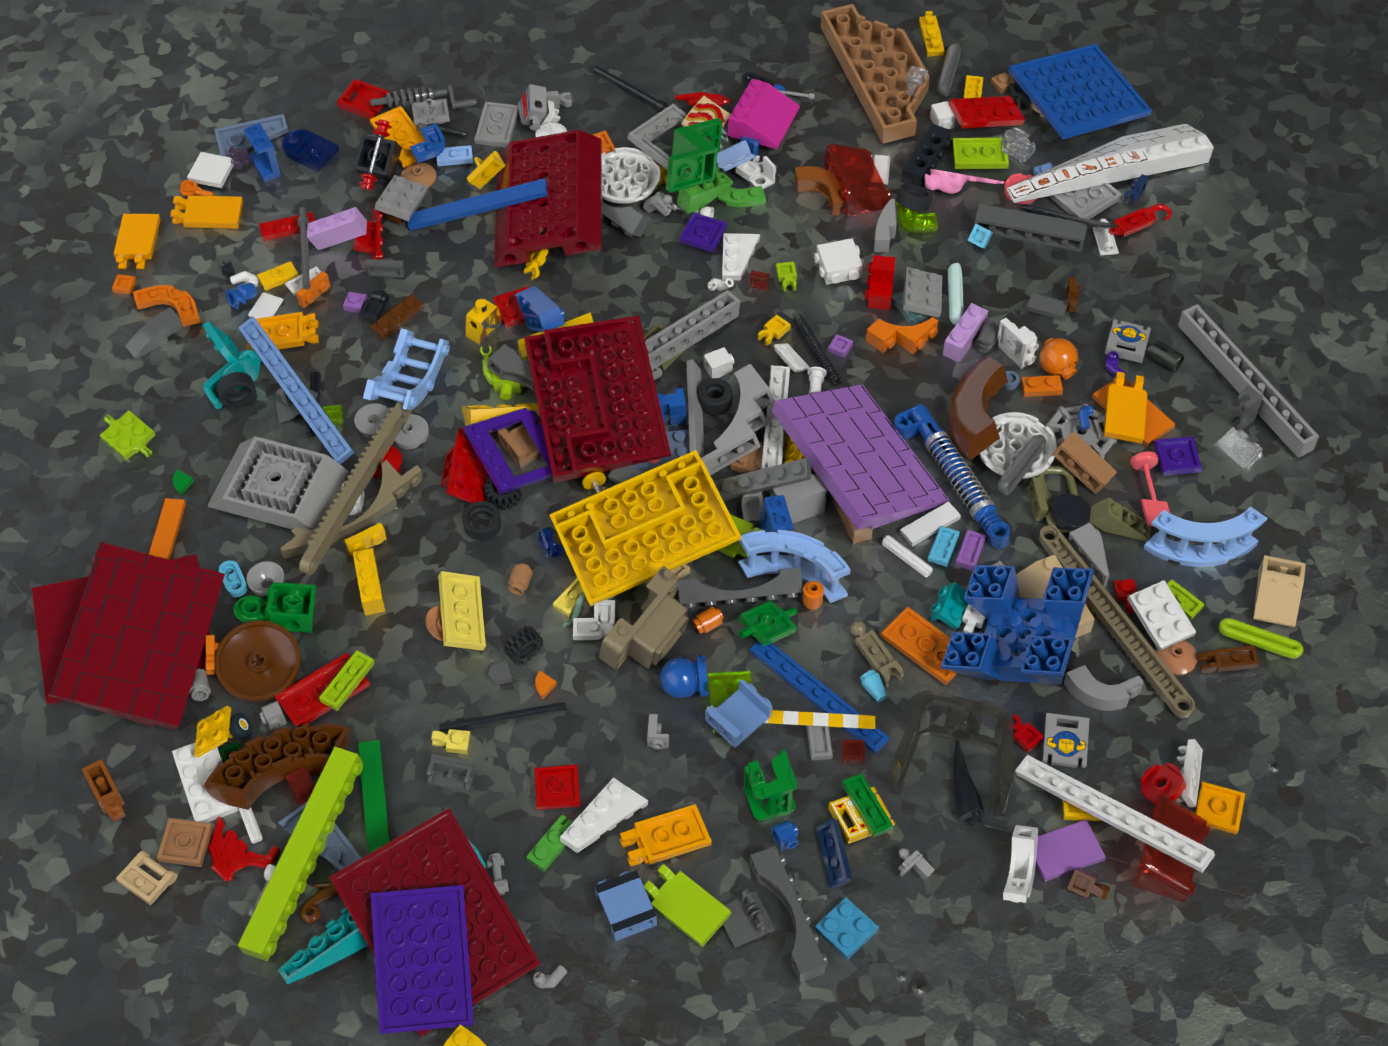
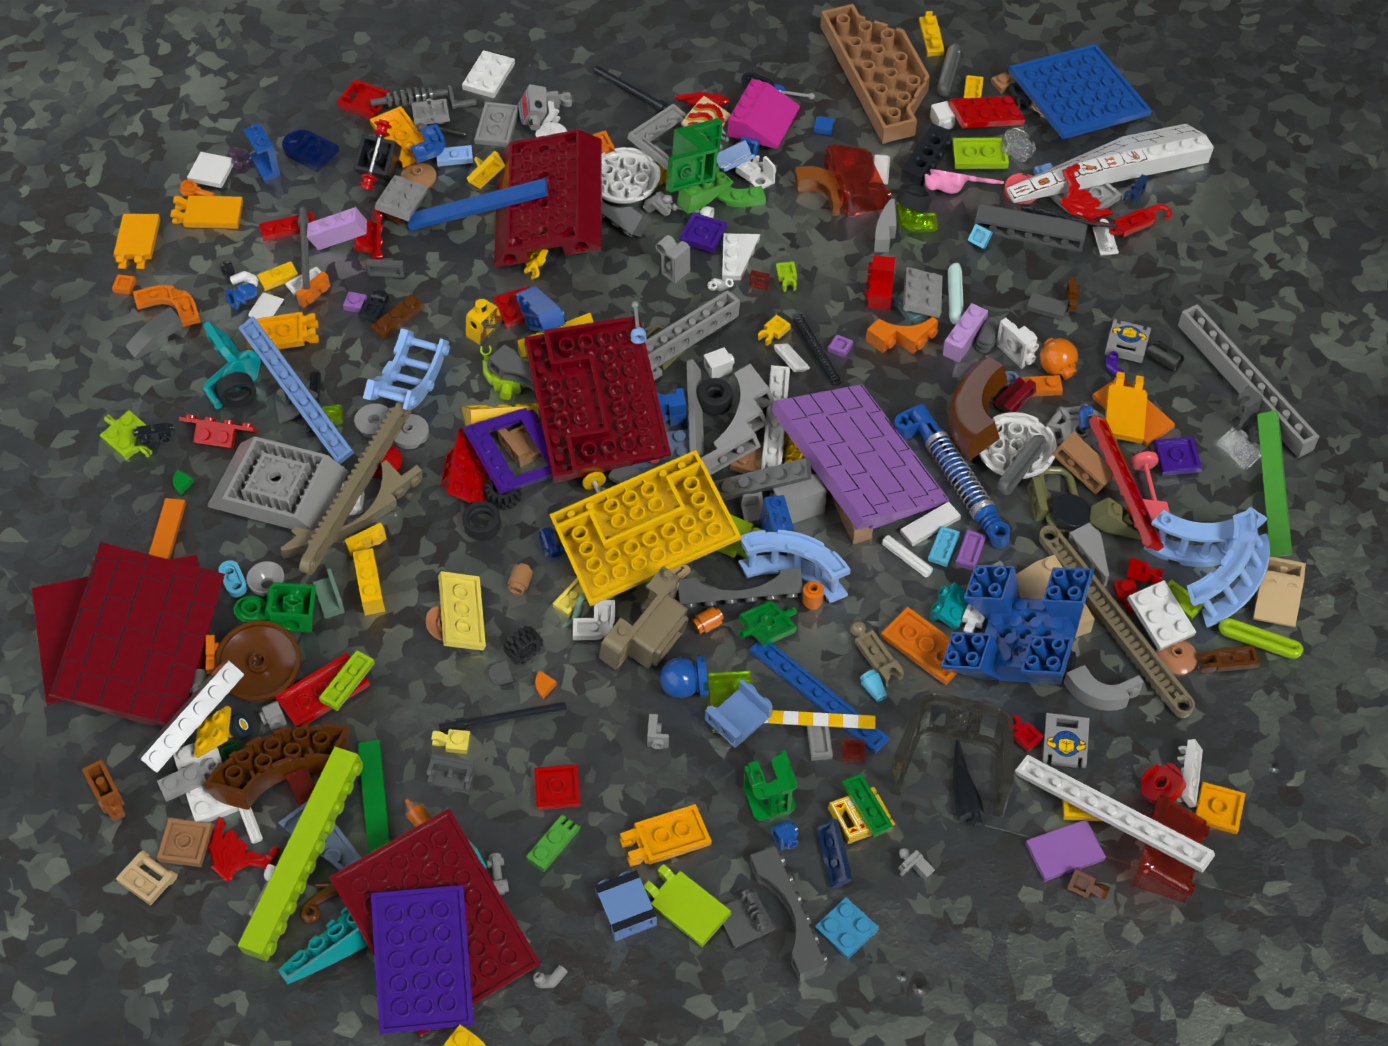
sand blue wing [214,114,288,158] -> none
white wing [560,778,648,853] -> none
white pin [808,367,827,394] -> none
white brick [814,238,865,285] -> none
clear plate [905,66,928,96] -> none
white arch [1003,825,1038,903] -> none
none -> black hinge [132,422,176,446]
none -> brick [136,660,244,773]
none -> light grey plate [157,759,216,802]
none -> red bracket [178,414,259,449]
none -> sand green panel [313,568,345,619]
none -> orange piece [404,799,431,827]
none -> white plate [462,50,515,98]
none -> light blue hinge [631,301,647,344]
none -> light grey hinge [656,235,690,283]
none -> blue tile [814,116,834,135]
none -> dark red panel [994,377,1036,413]
none -> red animal [1060,163,1114,220]
none -> red plate [1089,415,1164,551]
none -> red plate [1126,557,1163,584]
none -> light blue fence [1187,508,1270,628]
none -> bright green tile [1257,410,1292,558]

